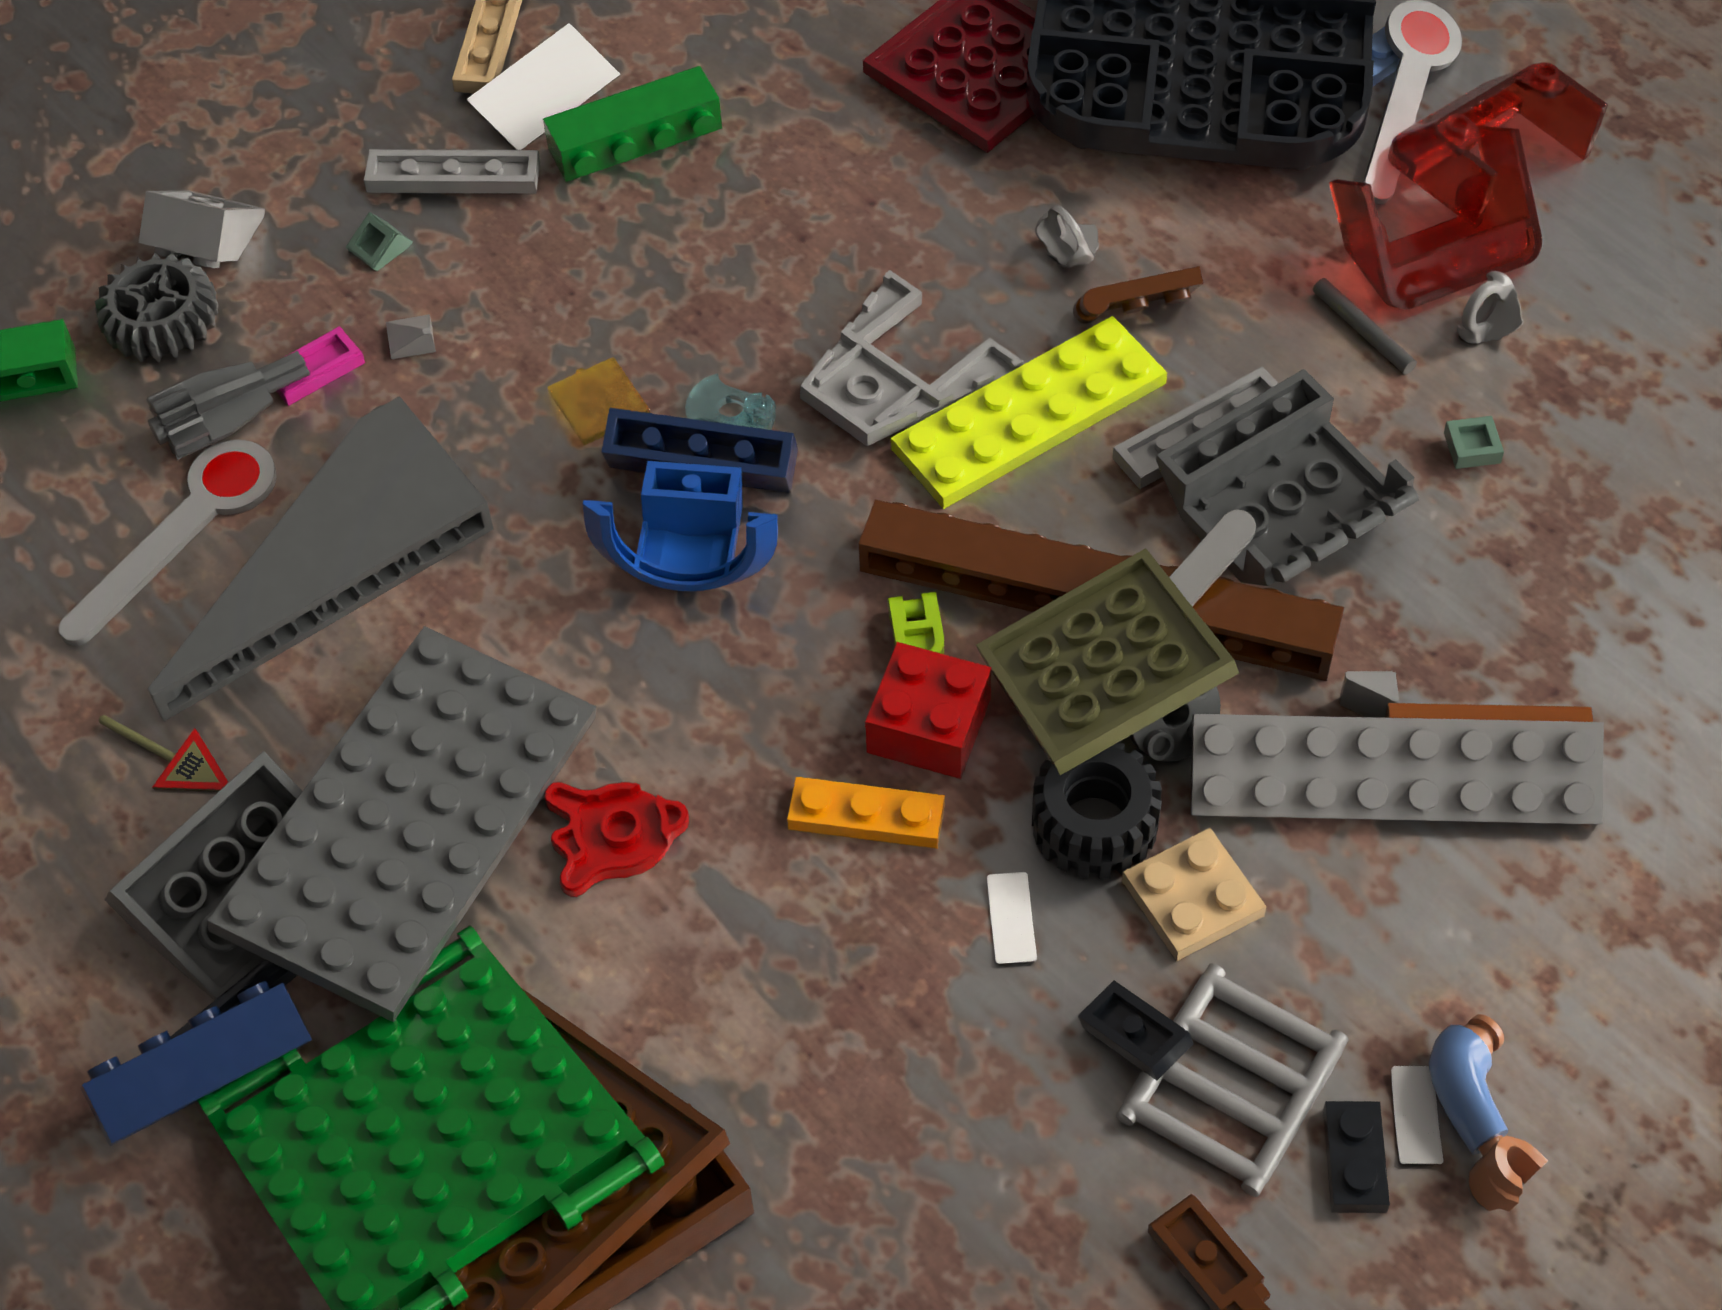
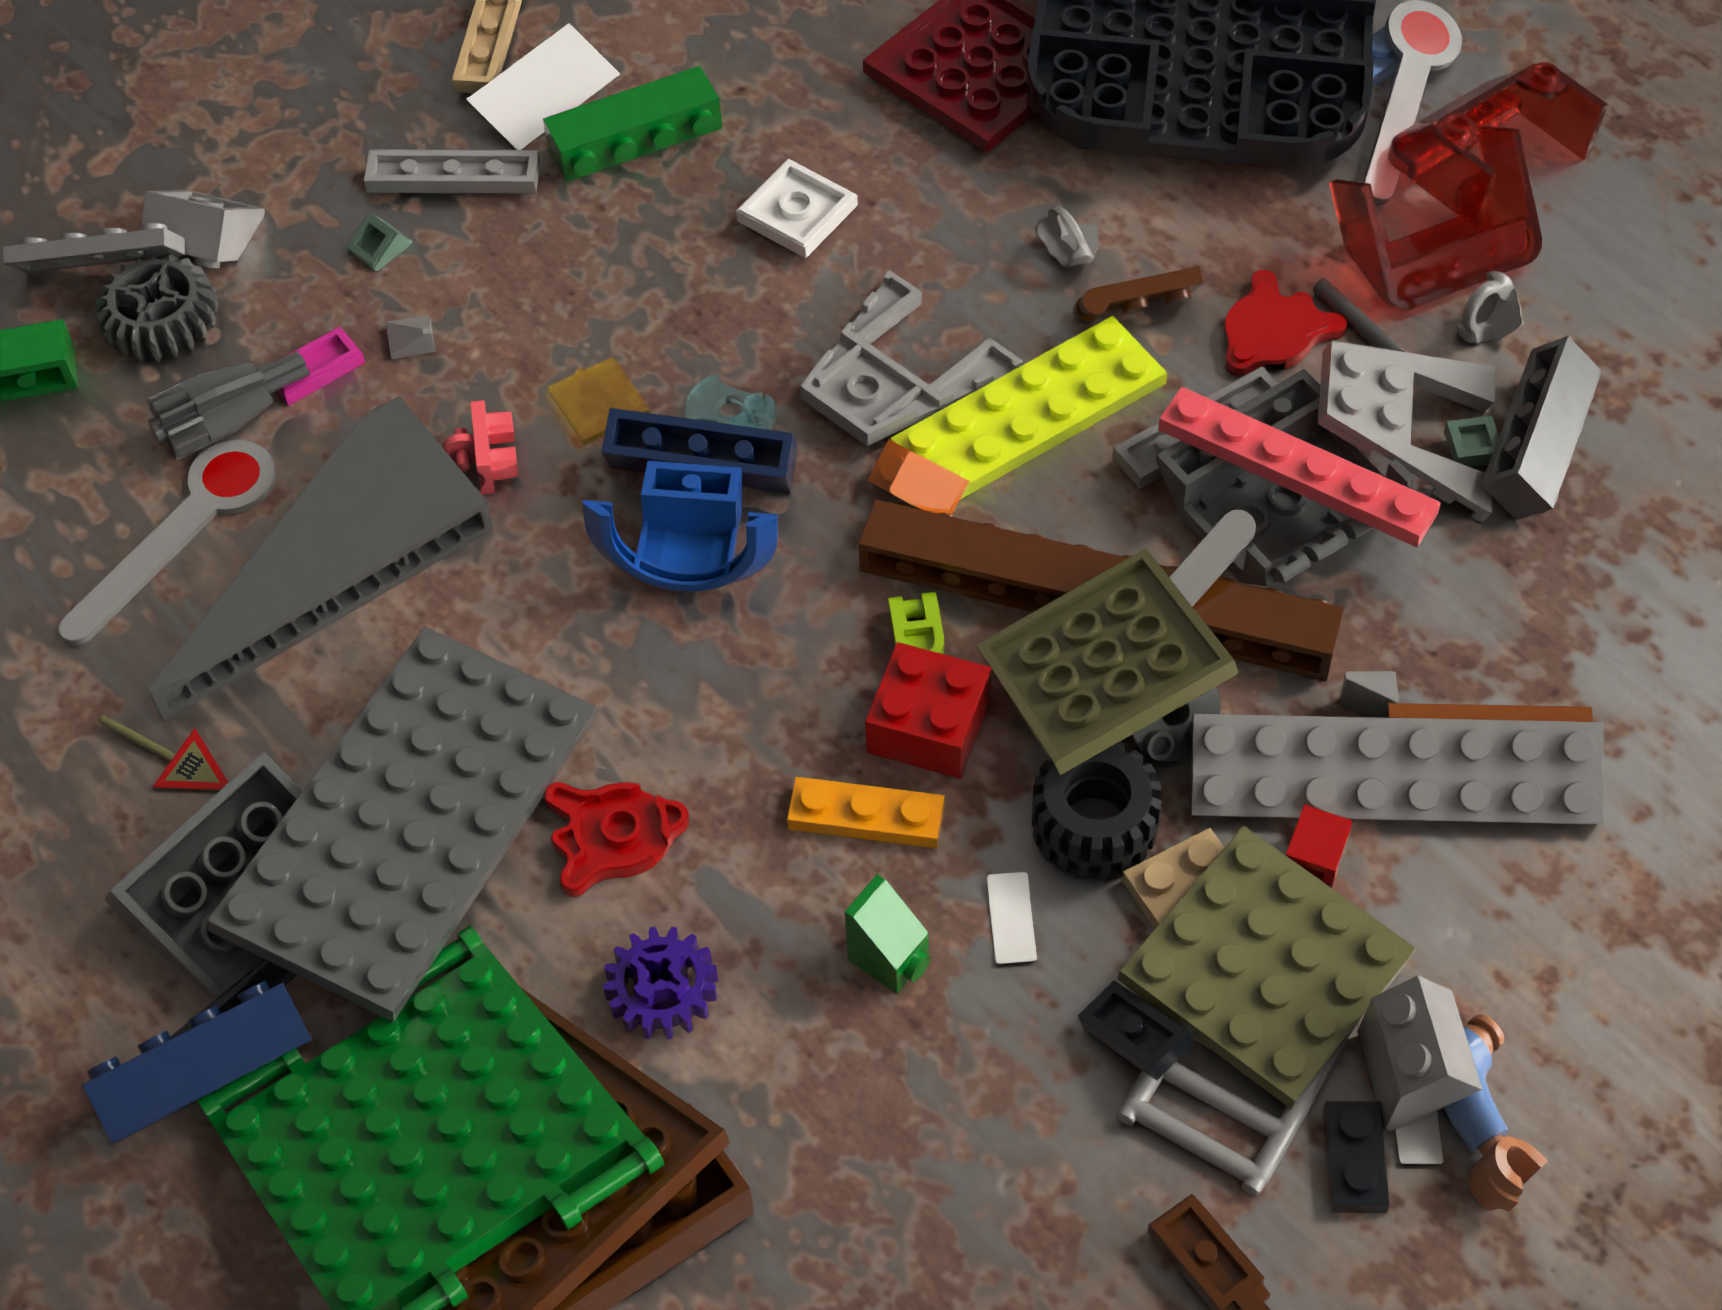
none -> light grey plate [3,223,185,273]
none -> coral hips [442,400,519,495]
none -> dark purple gear [603,926,719,1040]
none -> white plate [736,159,858,258]
none -> slope [844,874,931,994]
none -> orange slope [867,439,969,515]
none -> olive plate [1118,826,1416,1109]
none -> coral plate [1158,387,1441,547]
none -> red tile [1224,270,1347,376]
none -> red panel [1286,804,1353,888]
none -> light grey wing [1318,341,1495,523]
none -> light grey slope [1357,975,1483,1131]
none -> brick [1481,336,1602,520]

